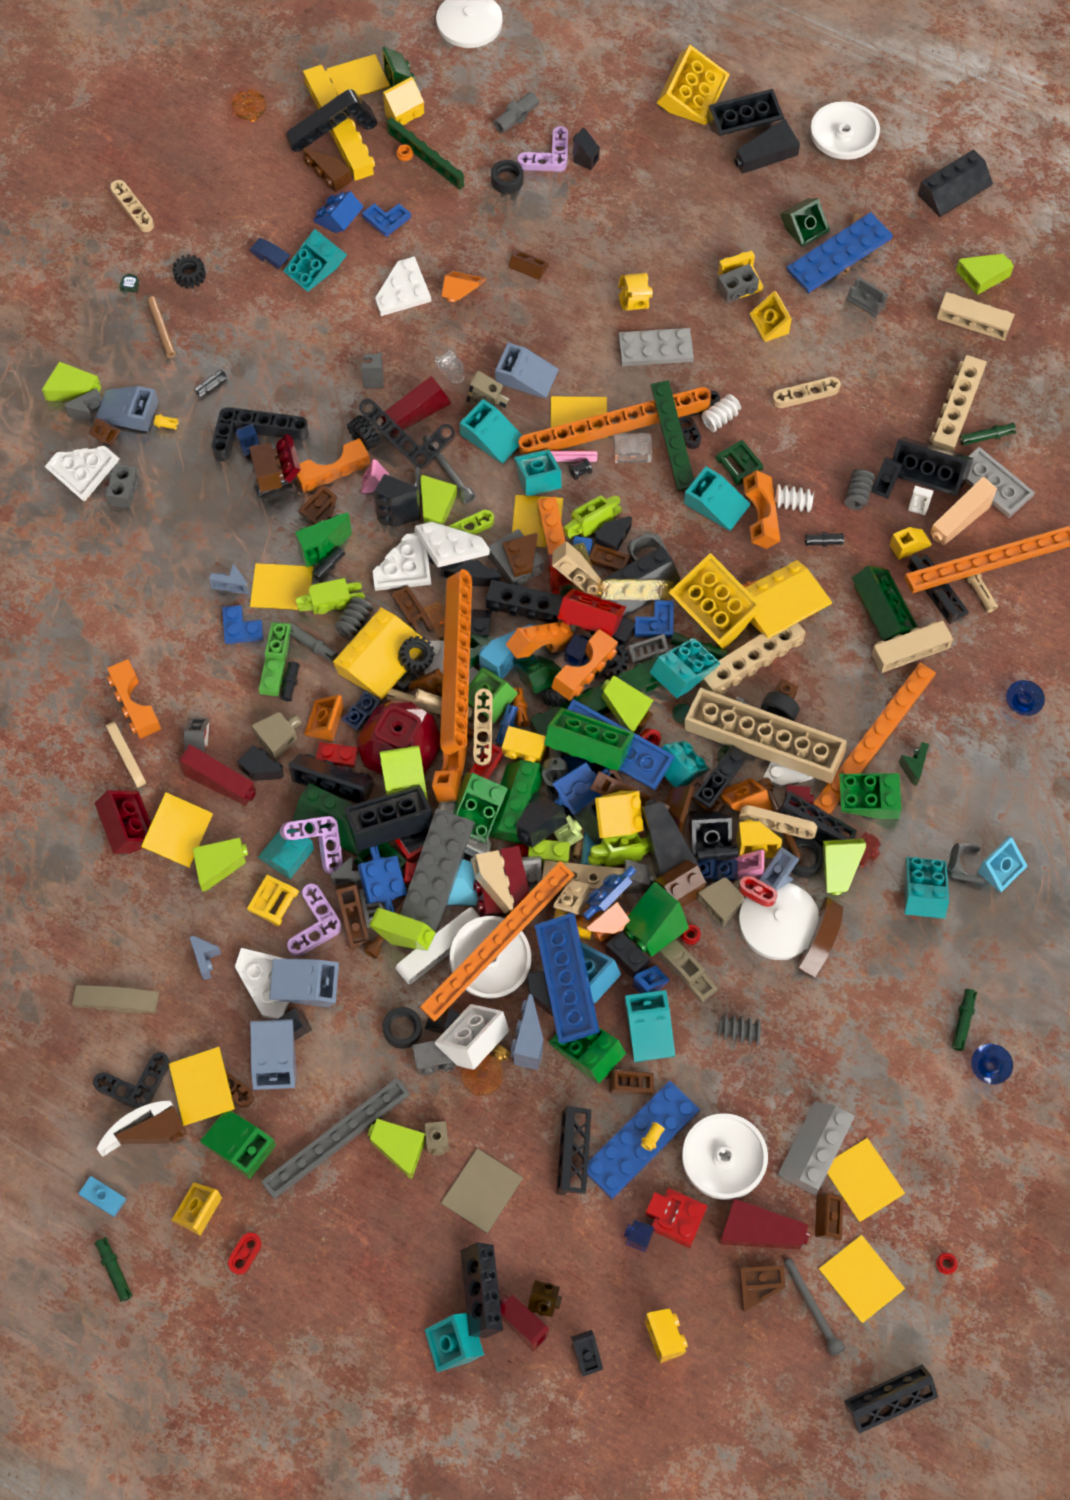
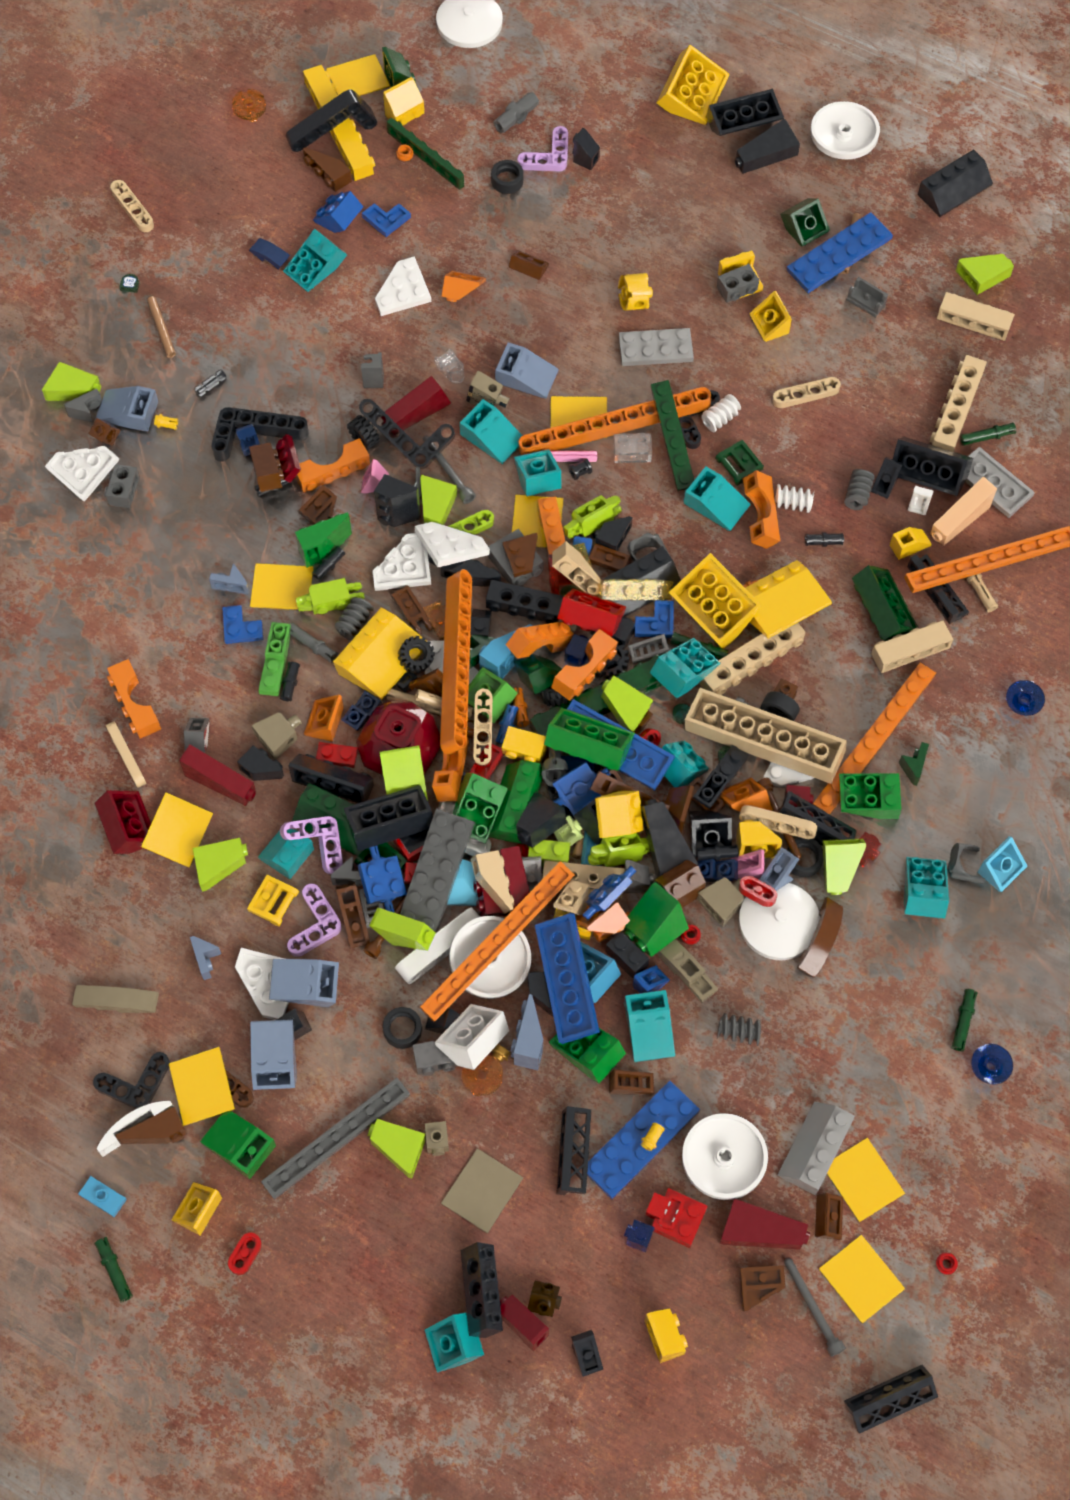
black tyre [172,254,206,289] -> none

